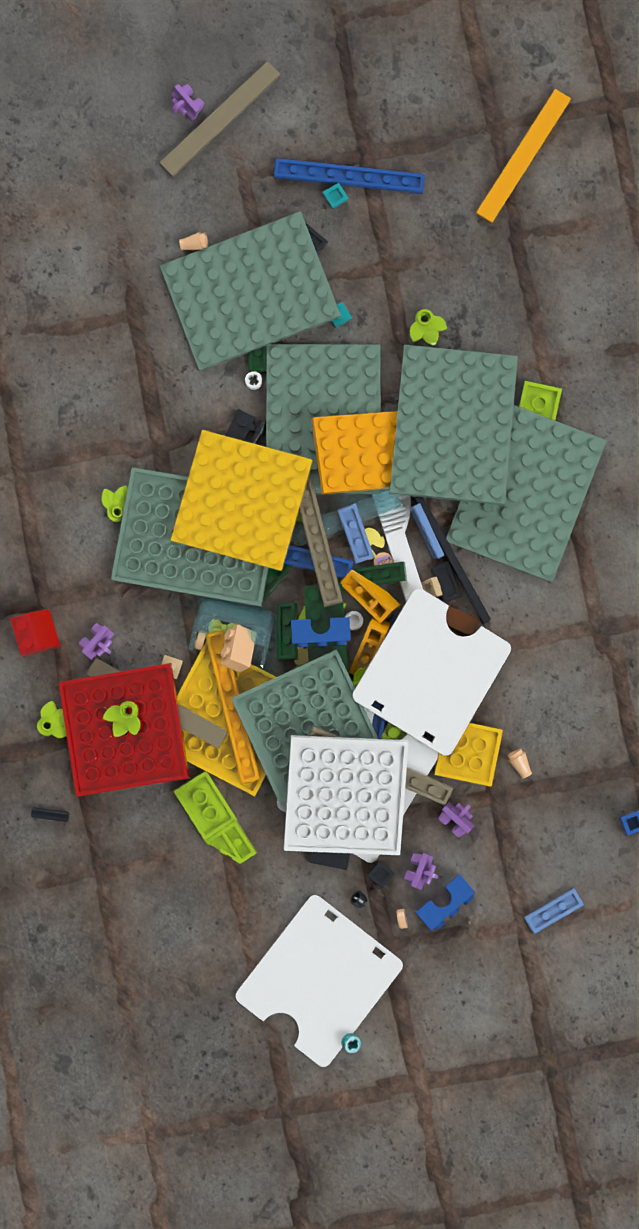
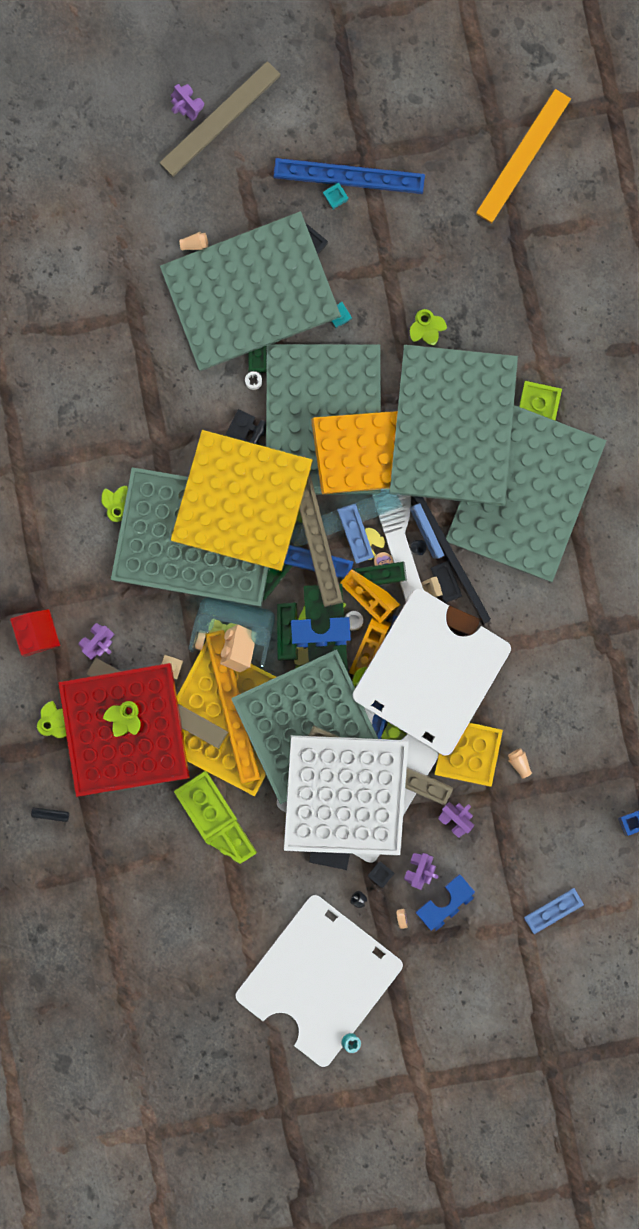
none -> black hinge [410,540,426,555]

